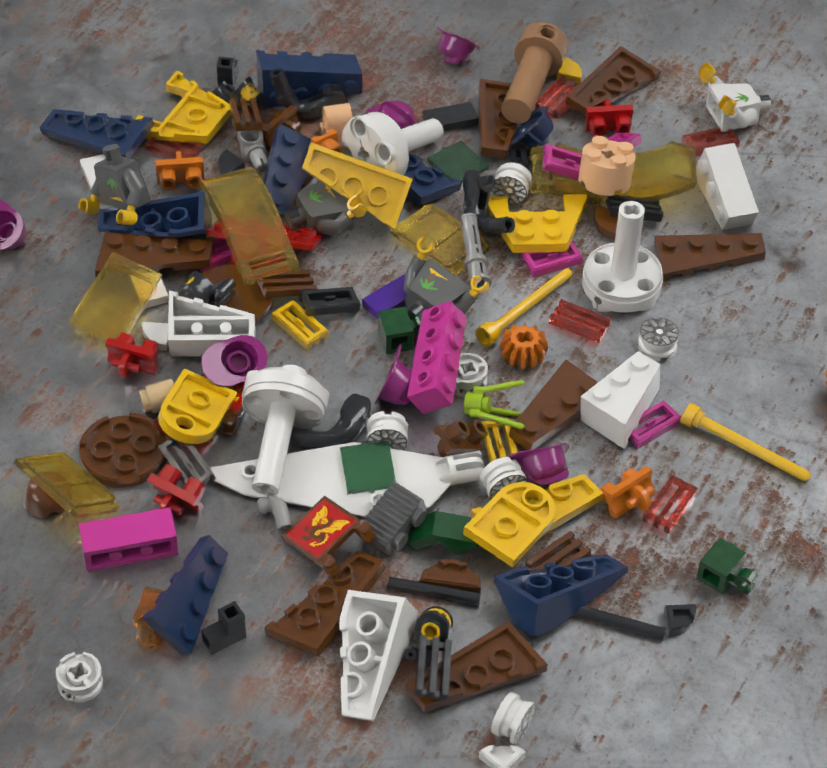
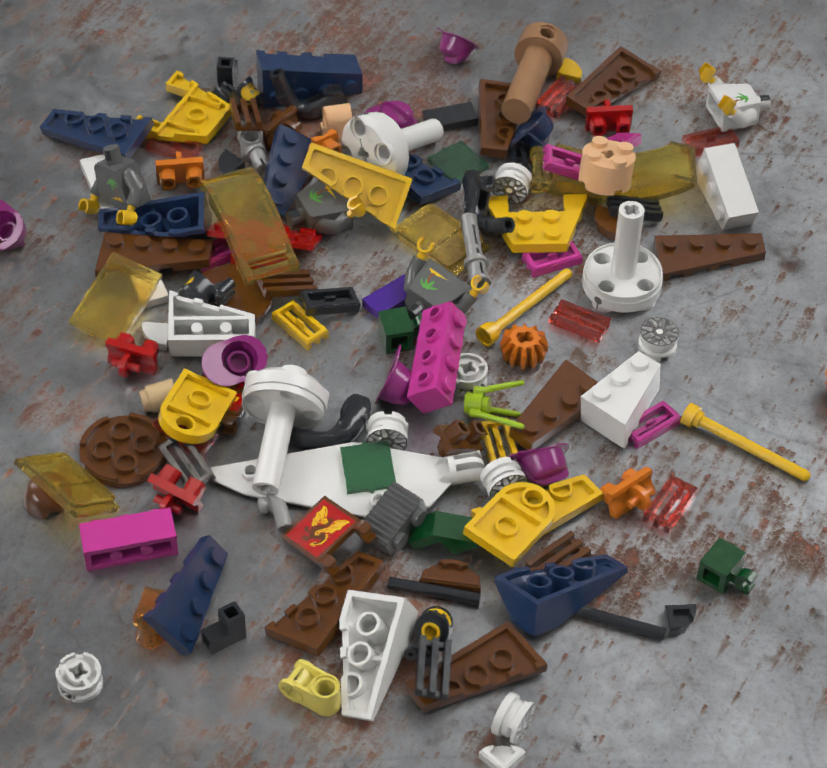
none -> light yellow piece [278,659,341,717]

